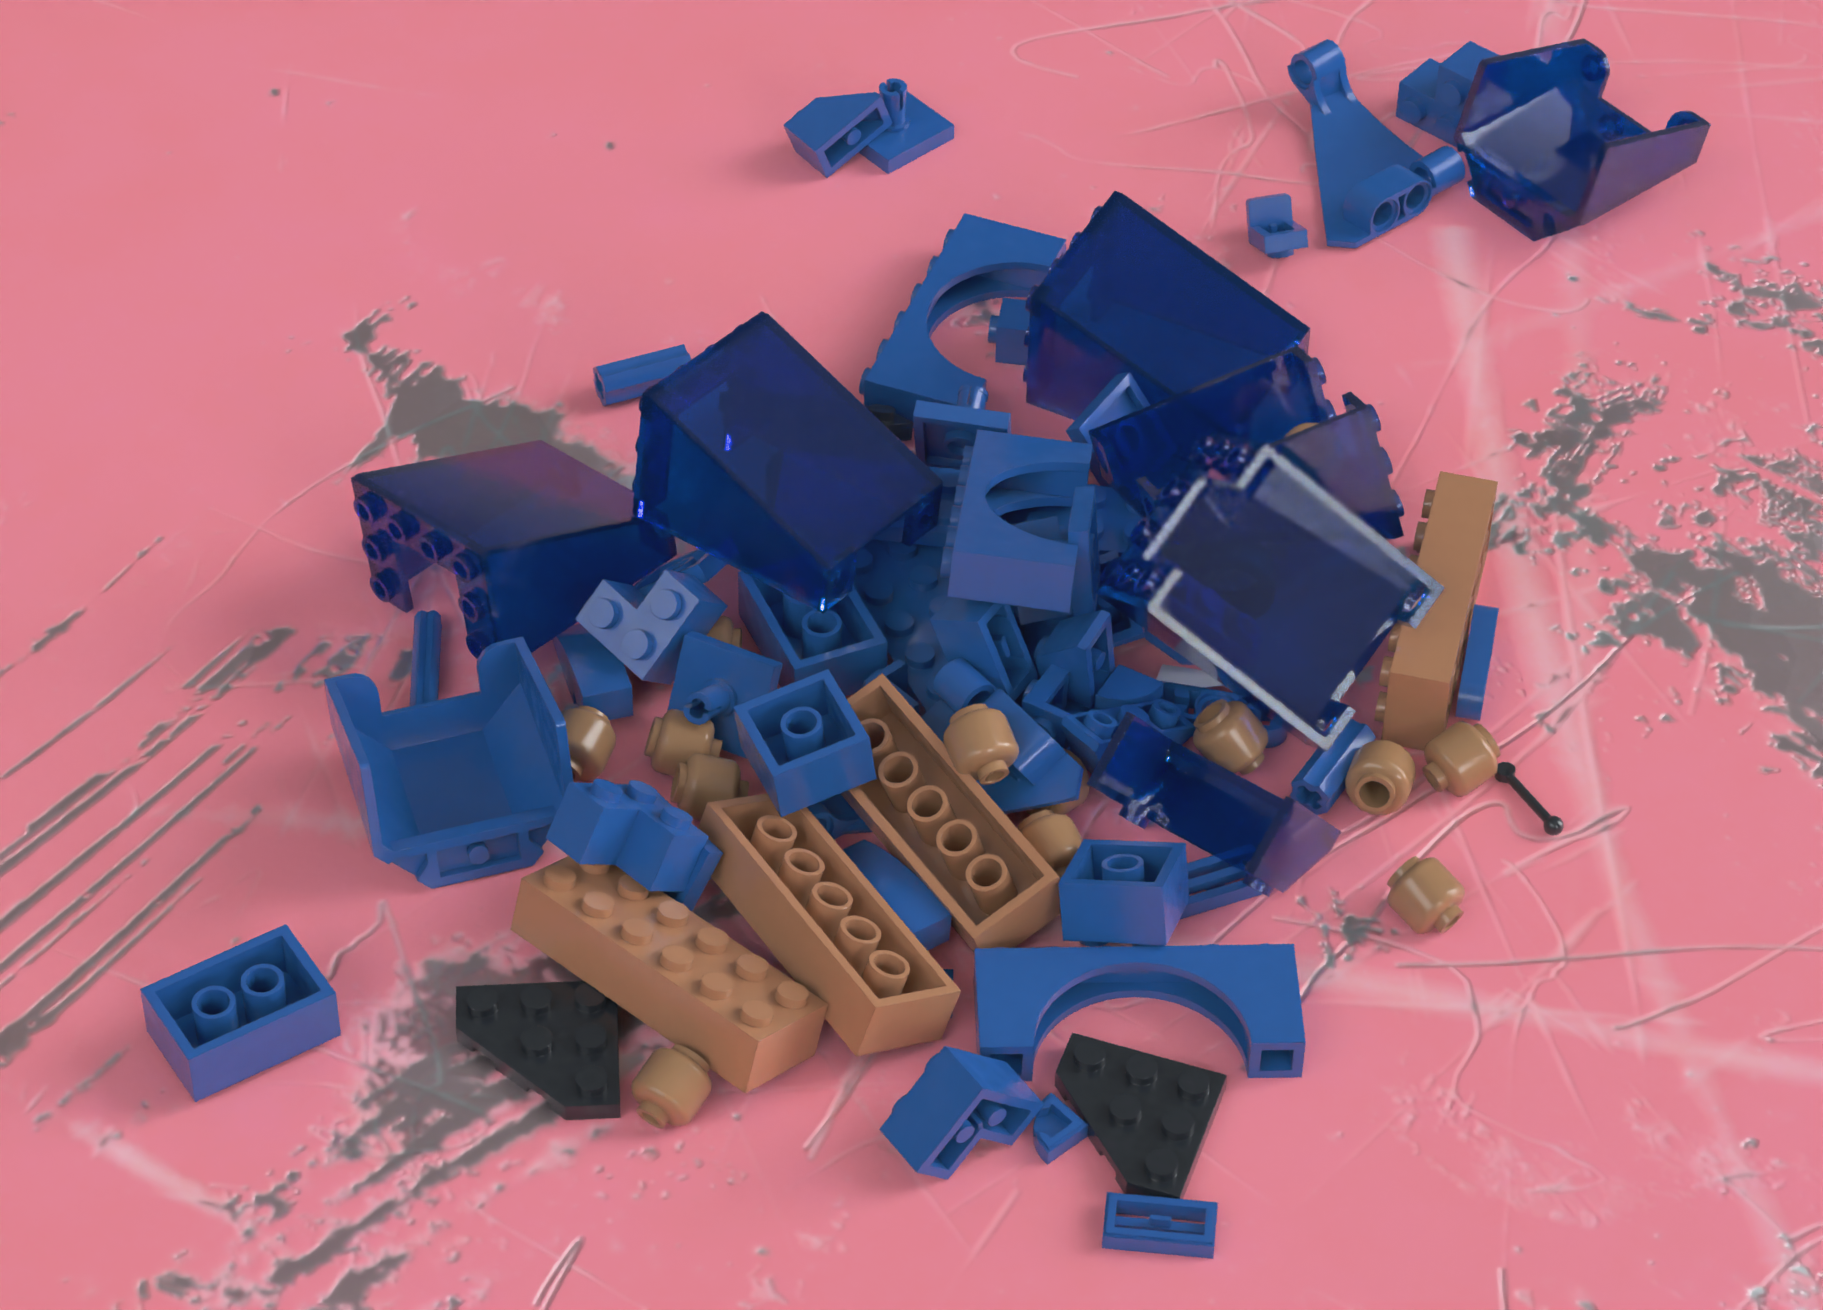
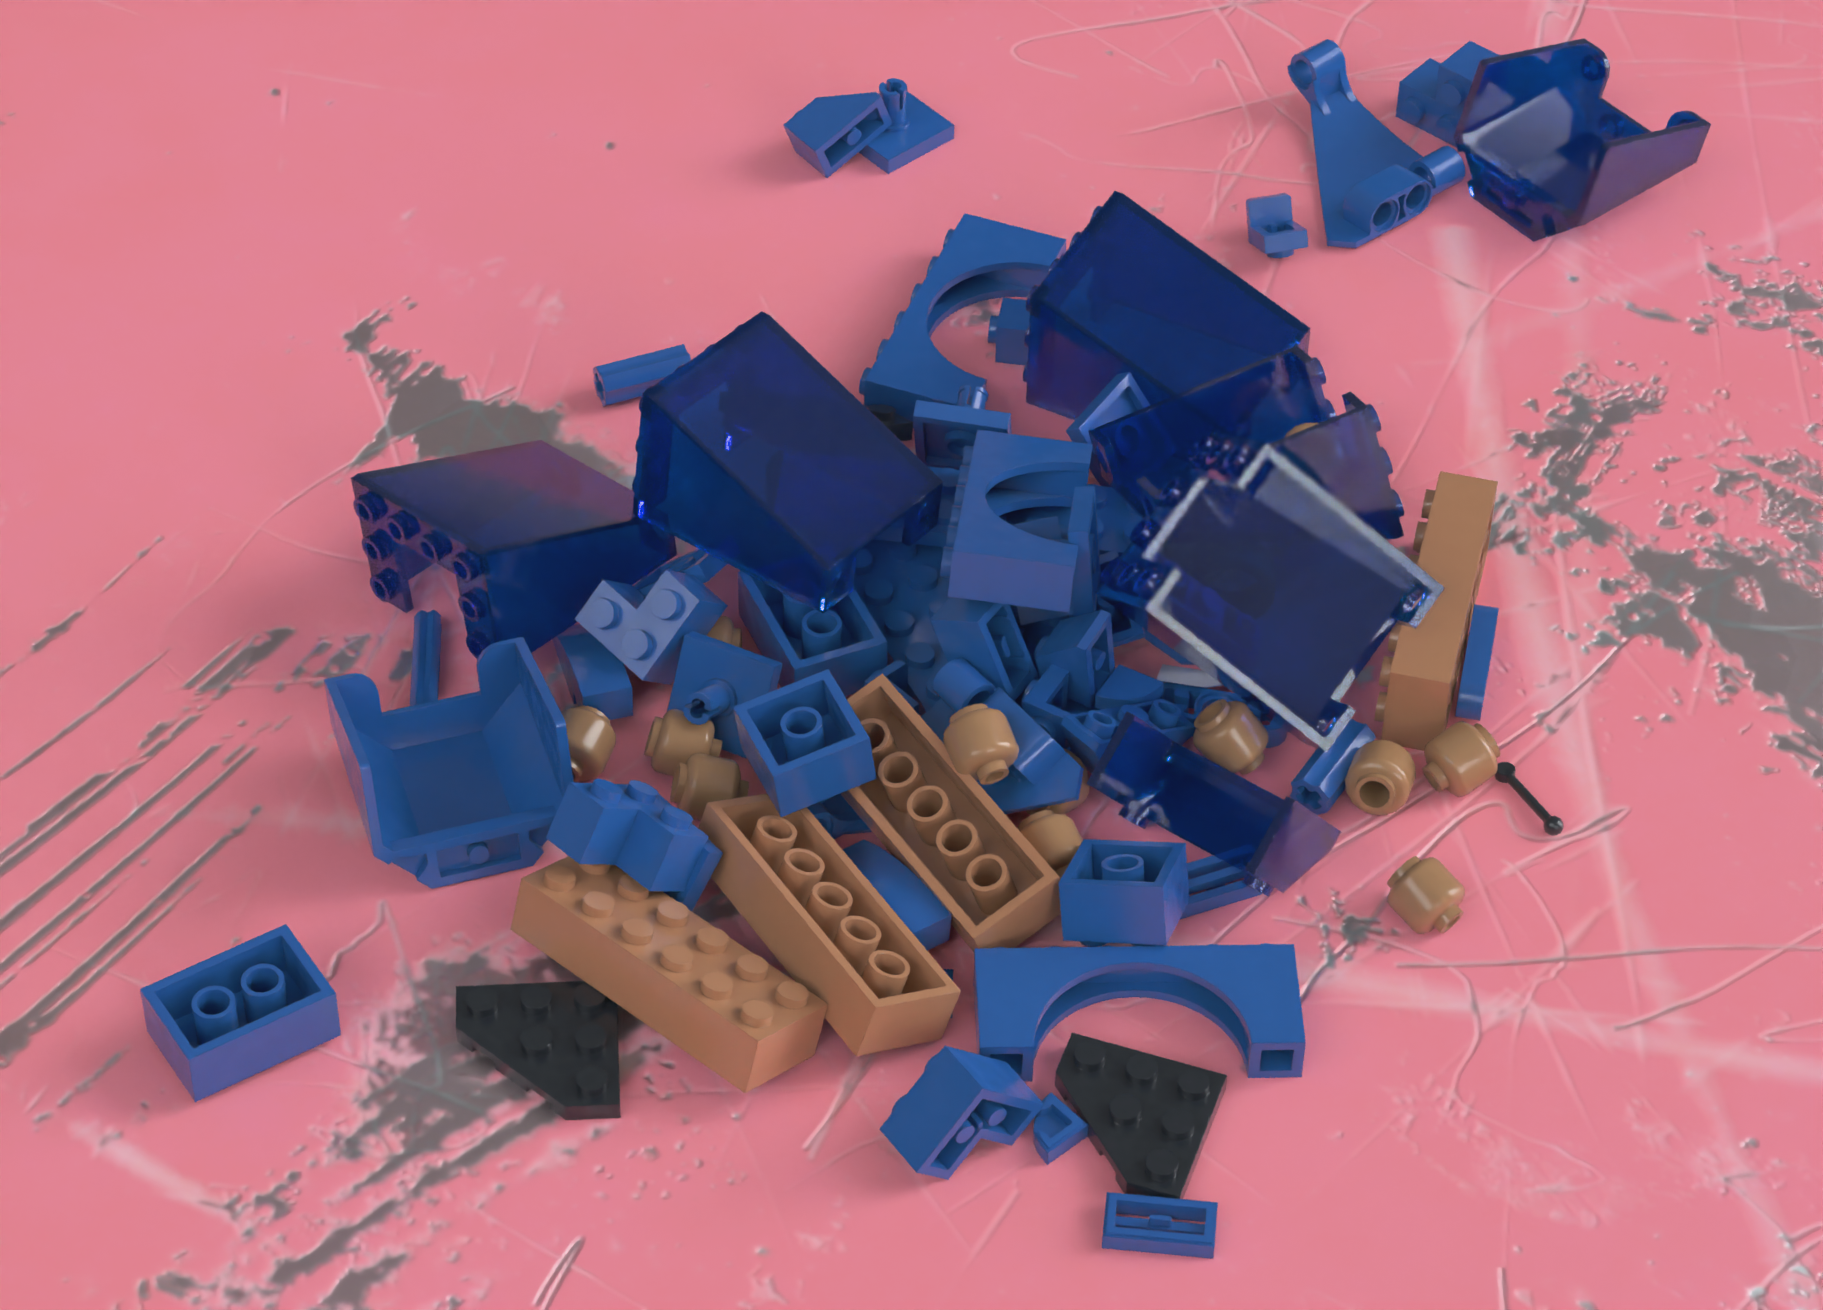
medium nougat head [631,1044,712,1129] -> none

